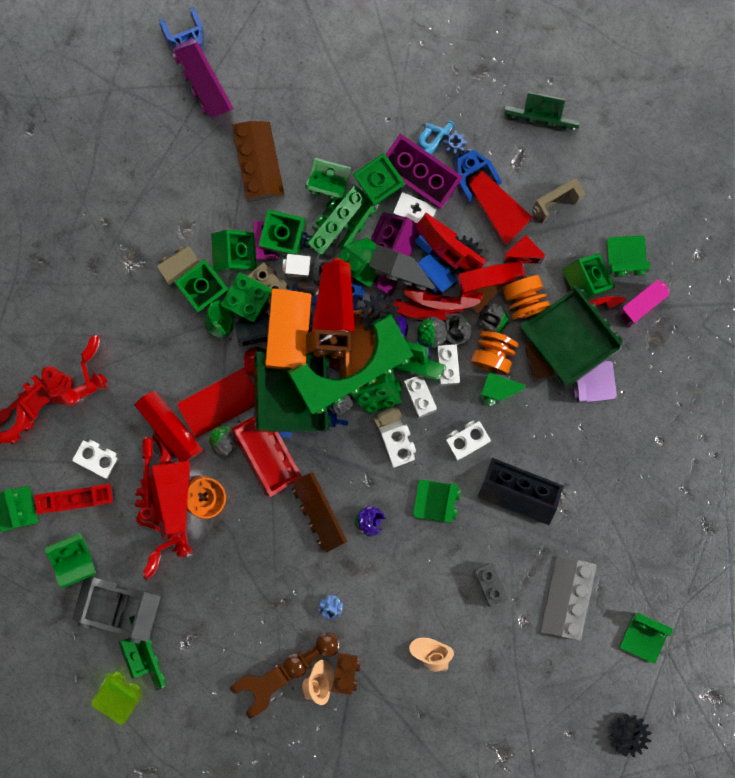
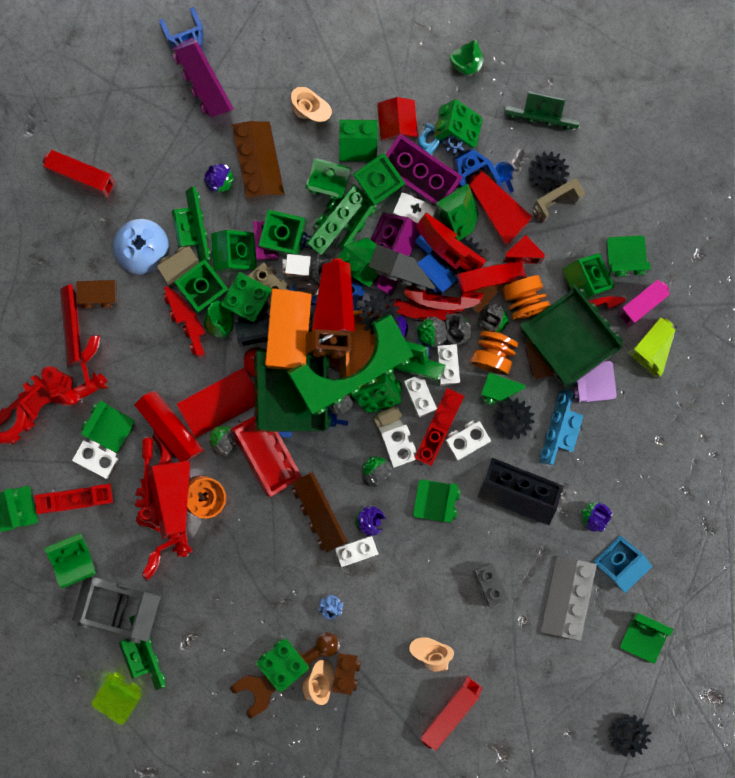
none -> red slope [42,149,115,199]
none -> red slope [60,284,82,367]
none -> reddish brown brick [76,280,117,310]
none -> green bracket [81,400,135,453]
none -> light blue piece [113,219,169,275]
none -> red slope [162,286,206,358]
none -> green bracket [171,186,210,262]
none -> dark purple piece [203,164,234,193]
none -> green bracket [256,638,309,692]
none -> light nougat piece [291,87,332,122]
none -> white brick [335,536,378,567]
none -> green slope [339,119,378,162]
none -> dark grey piece [362,456,392,487]
none -> red slope [377,97,418,141]
none -> red slope [415,387,465,466]
none -> red slope [420,676,483,751]
none -> green bracket [434,99,483,148]
none -> green slope [436,184,479,241]
none -> green hair [449,39,484,75]
none -> black gear [493,398,535,440]
none -> clear blue piece [495,161,514,193]
none -> black gear [528,151,570,193]
none -> dark azure bracket [539,389,584,465]
none -> dark purple piece [582,502,613,532]
none -> dark azure slope [593,535,652,593]
none -> lime slope [629,318,675,379]

